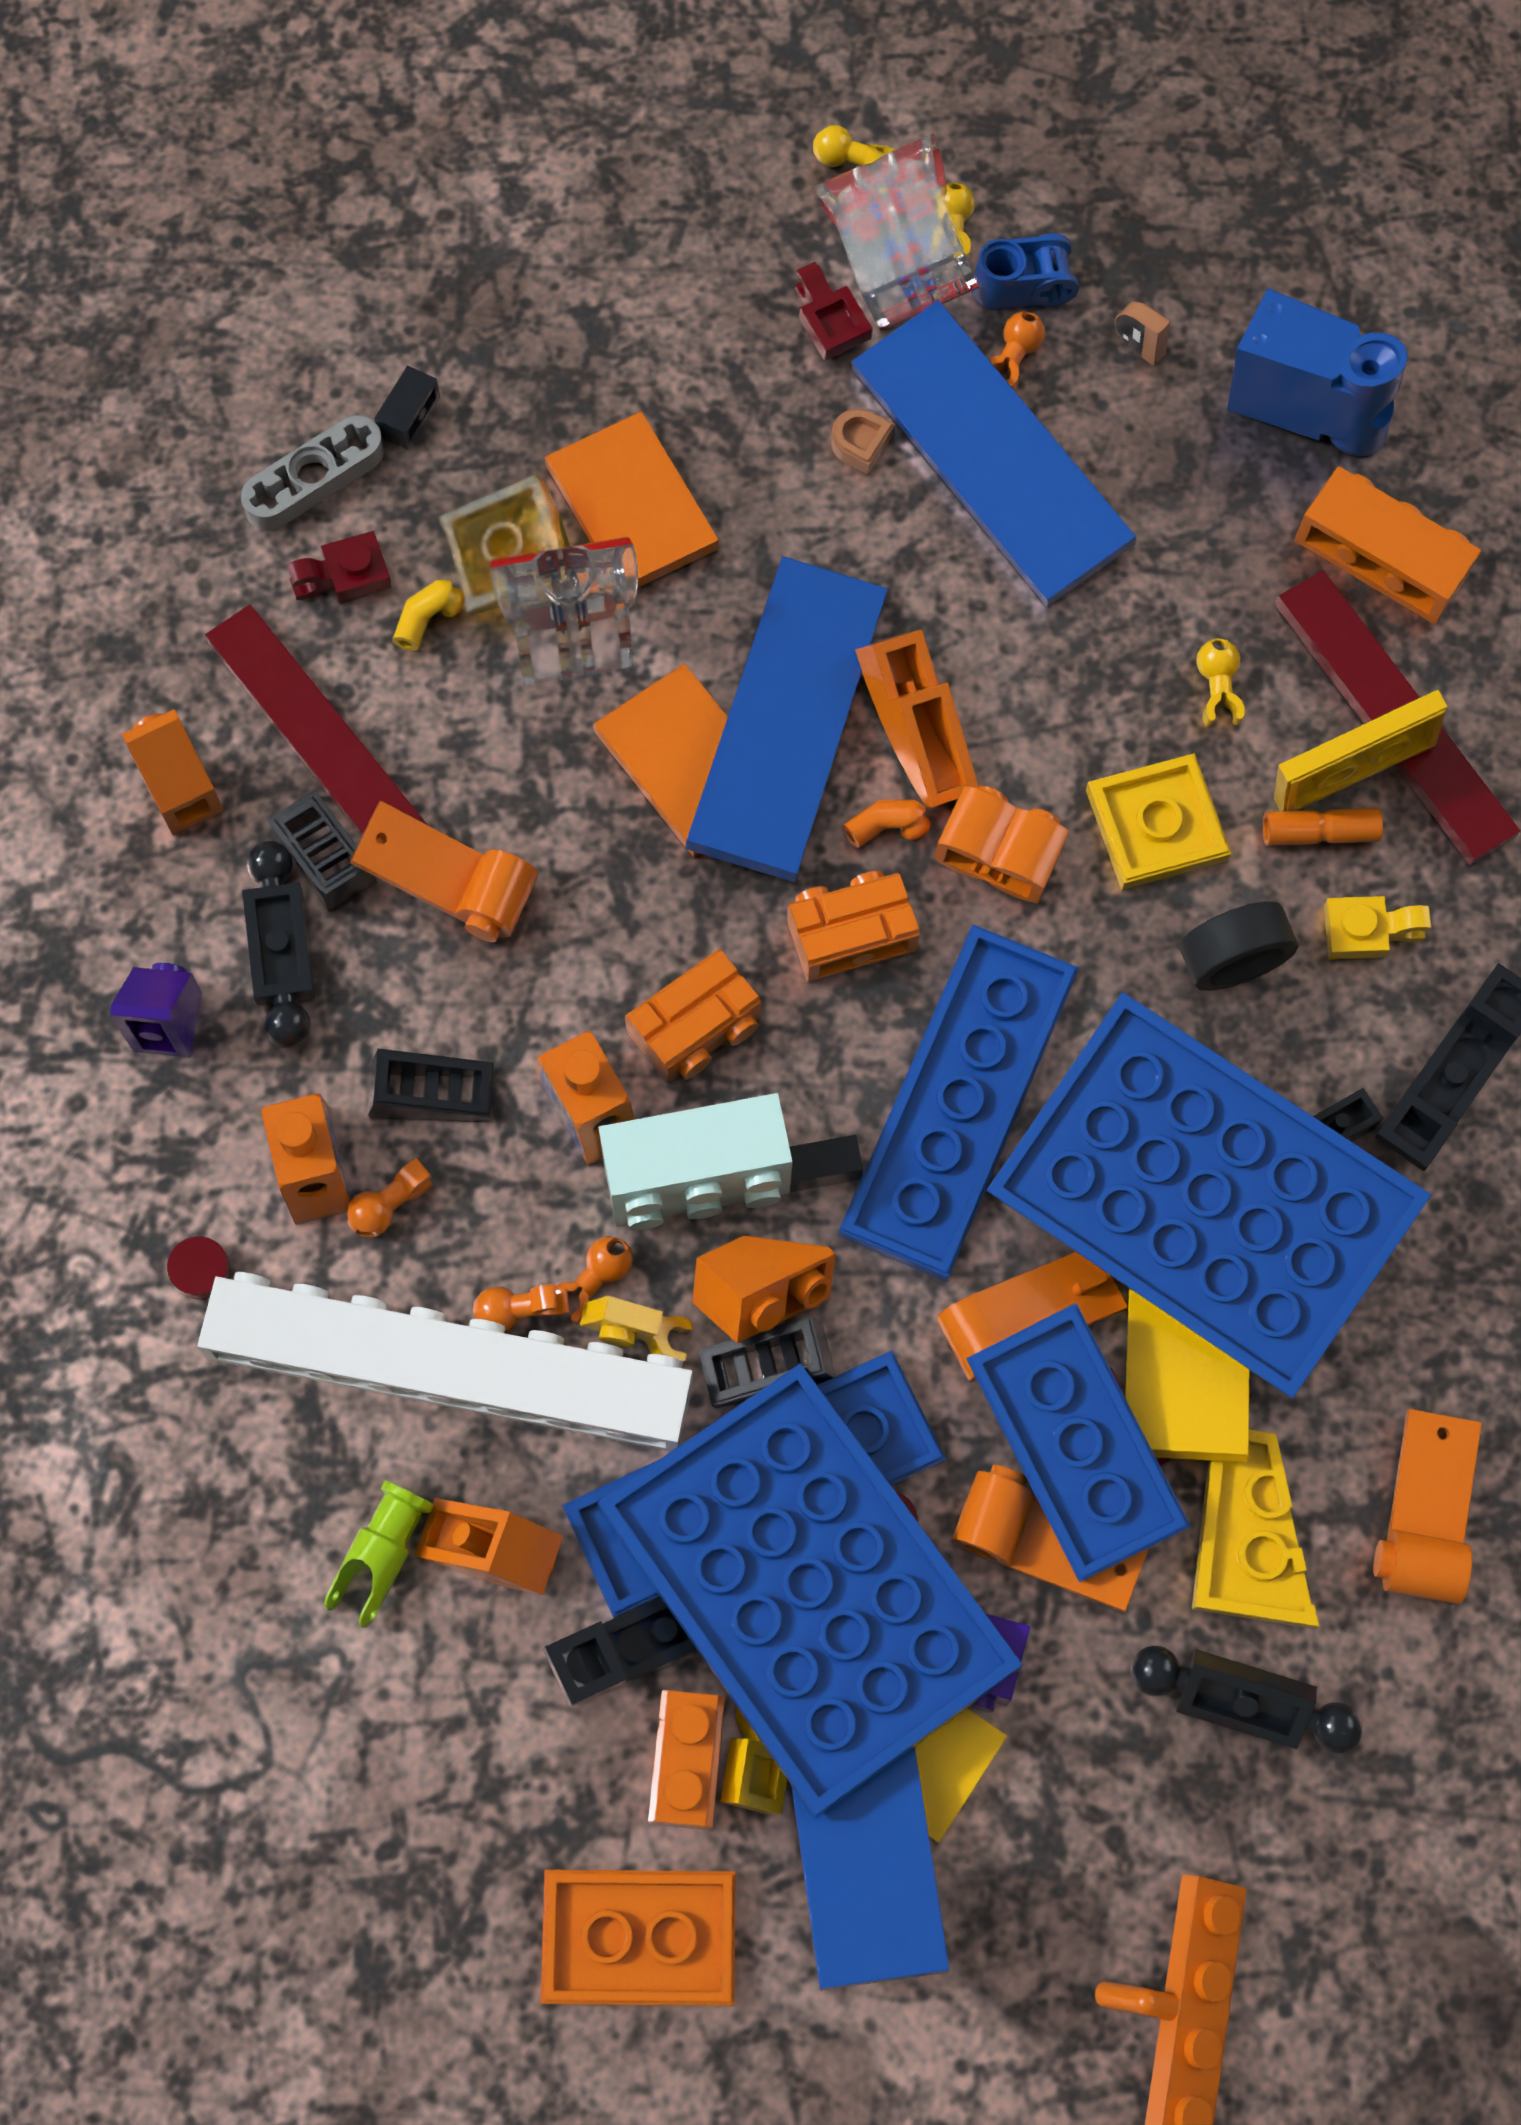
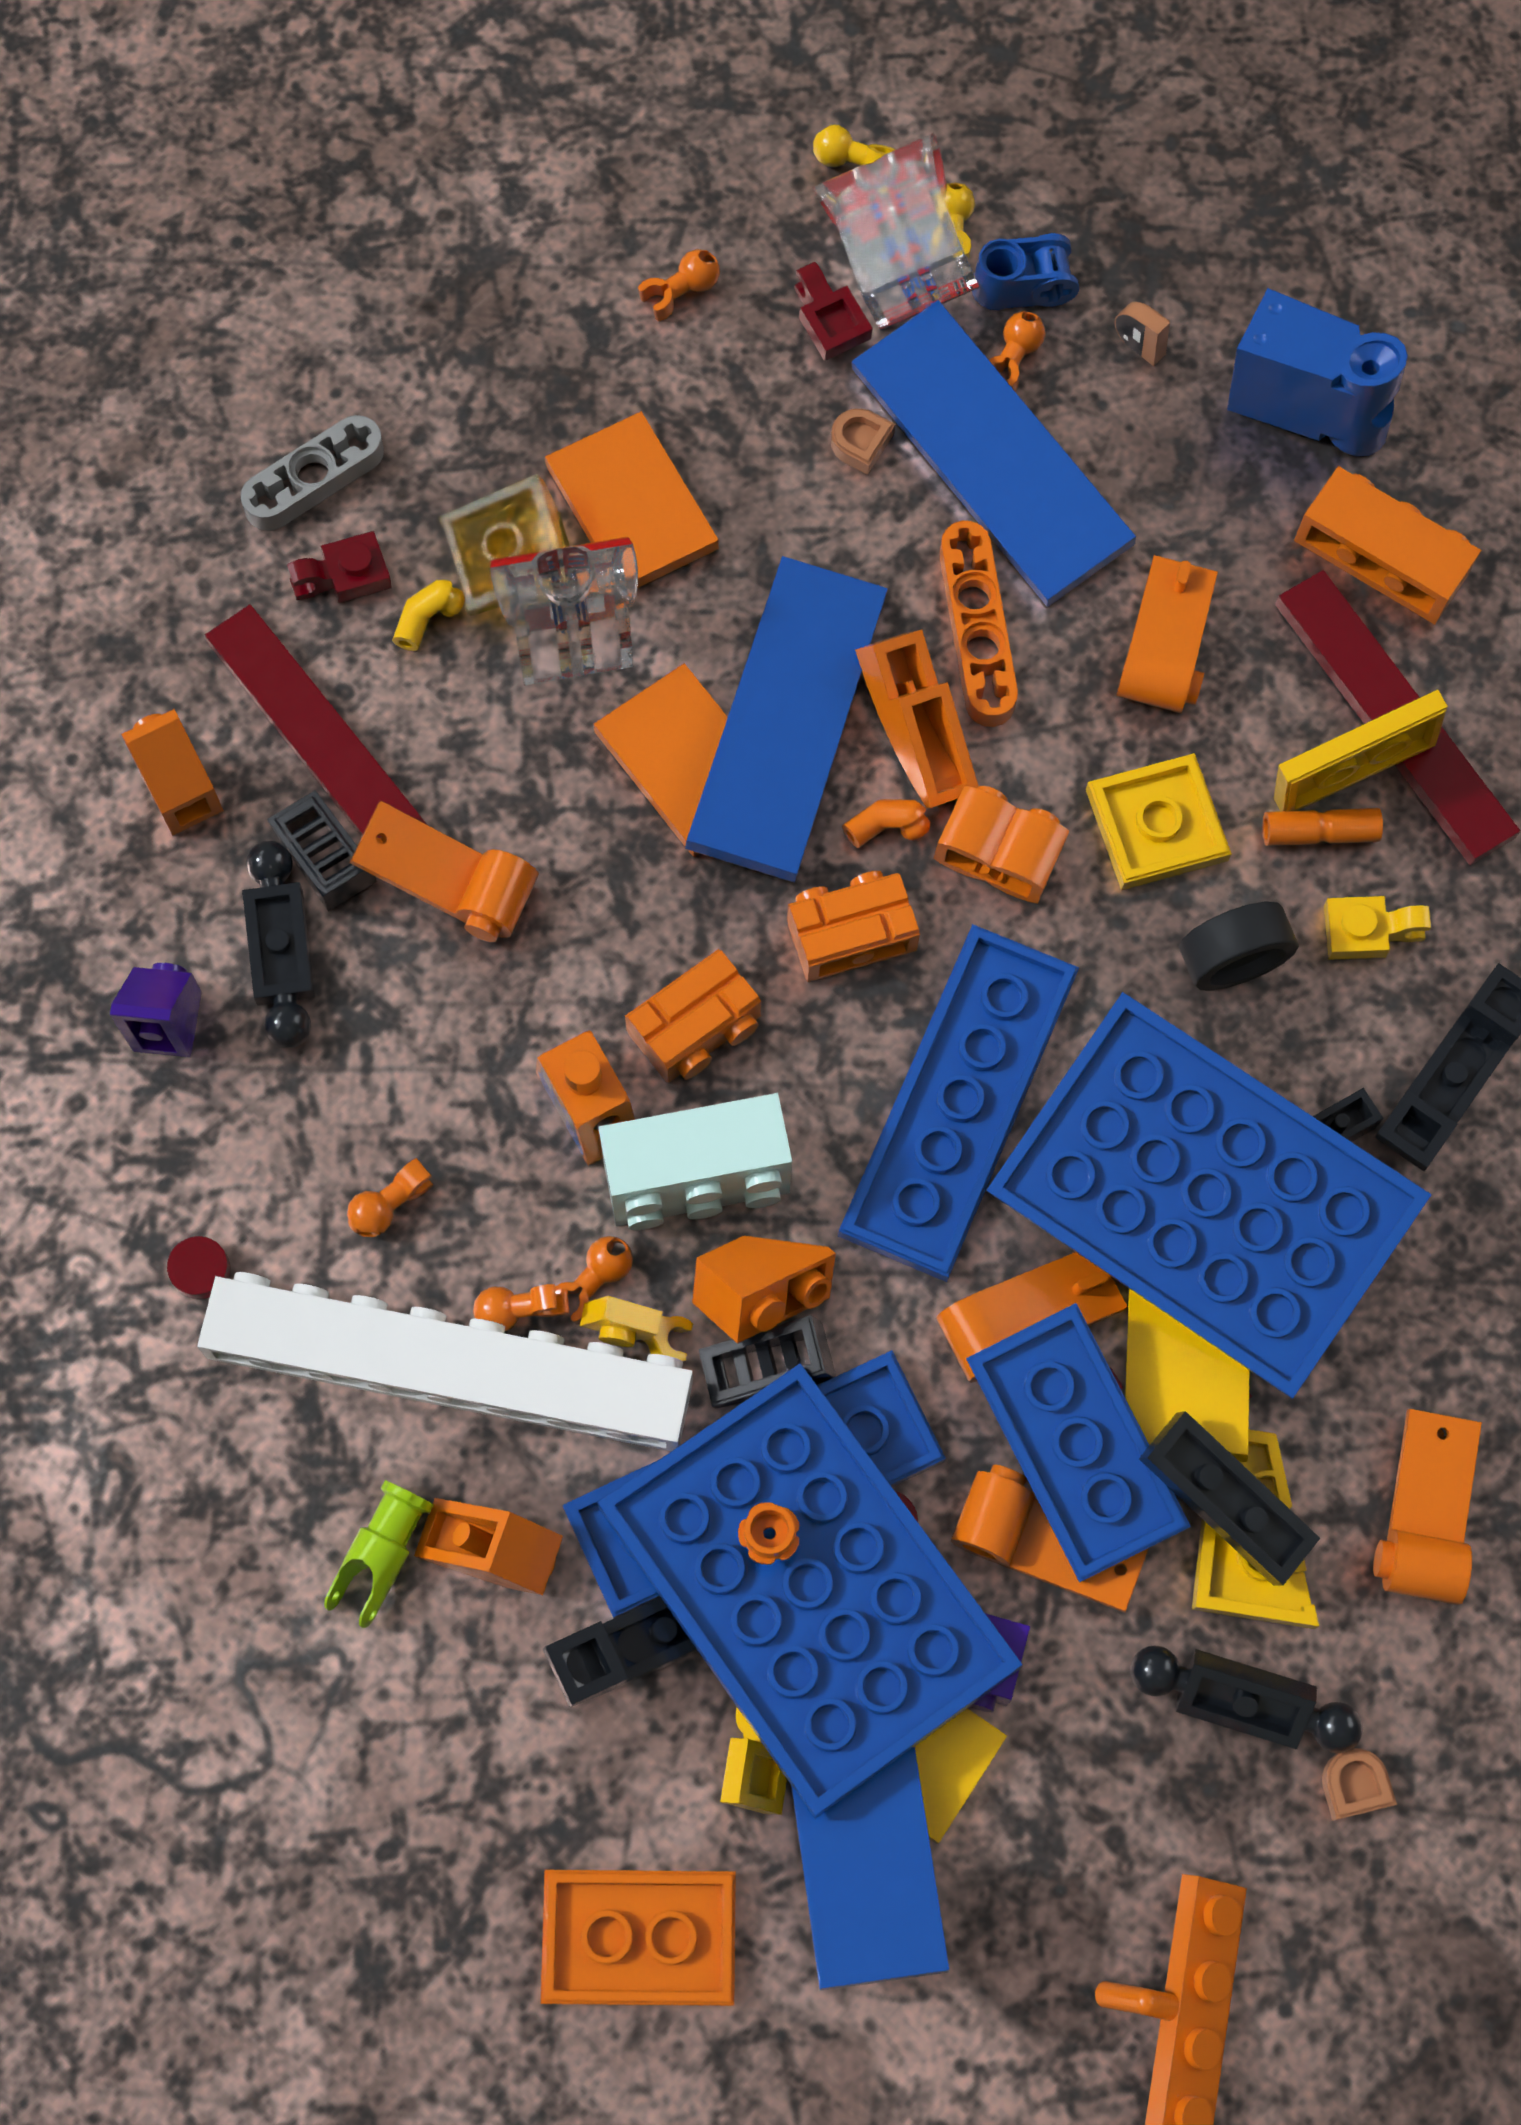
orange torso [261,1093,351,1225] -> none
black slope [367,1048,494,1121] -> none
black piece [374,365,440,450] -> none
orange brick [648,1690,725,1830] -> none
black piece [789,1135,864,1192] -> none
yellow arm [1196,638,1245,727] -> none
none -> orange arm [638,249,720,321]
none -> orange plate [738,1502,800,1565]
none -> orange beam [940,520,1018,727]
none -> orange door [1116,555,1218,713]
none -> black plate [1139,1411,1320,1586]
none -> nougat tile [1322,1748,1397,1821]

